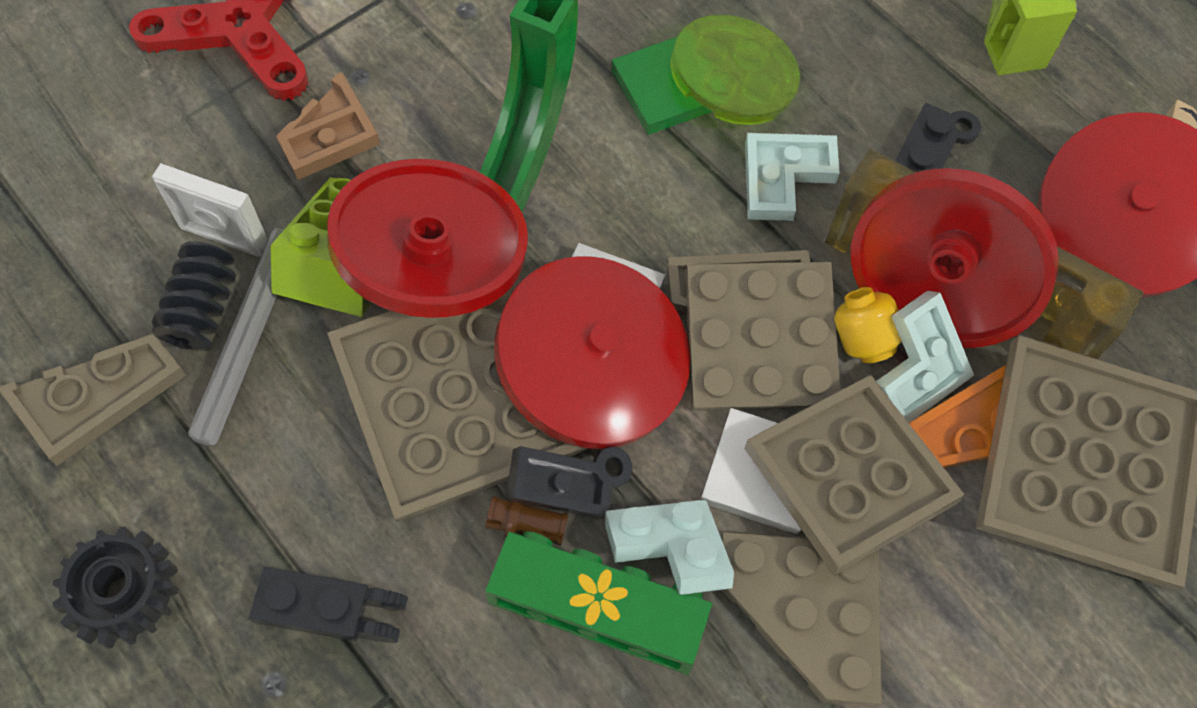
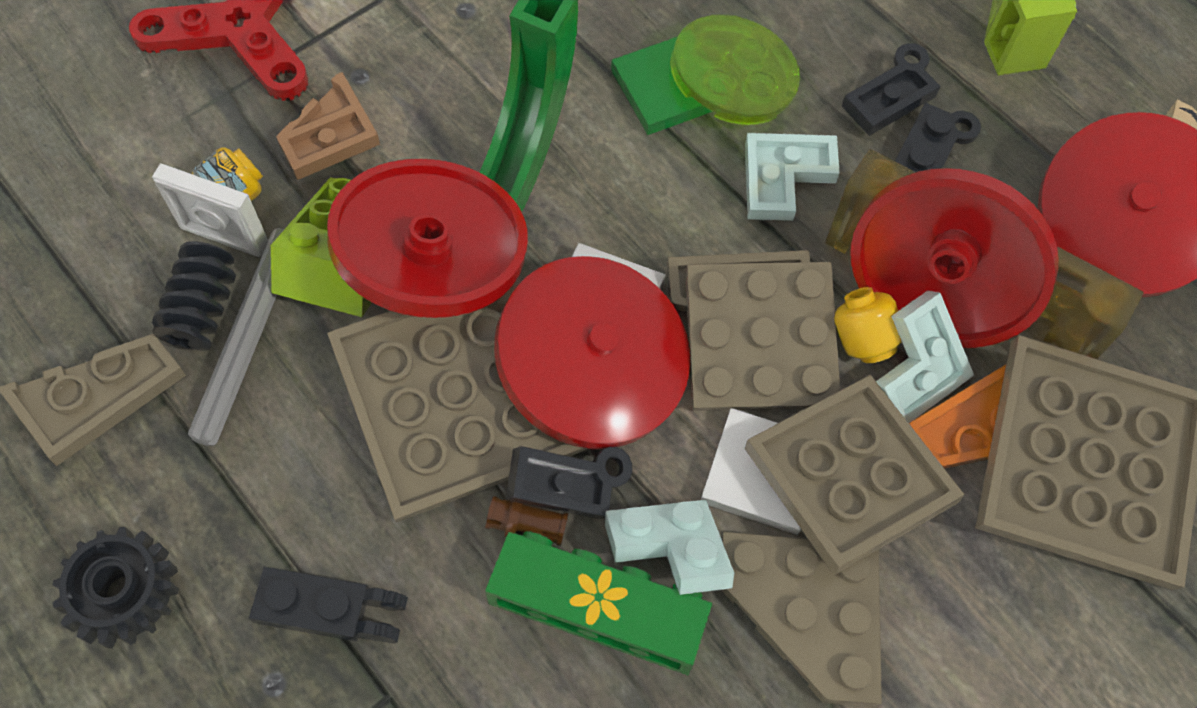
none -> head [192,147,263,201]
none -> black hinge [842,43,941,136]

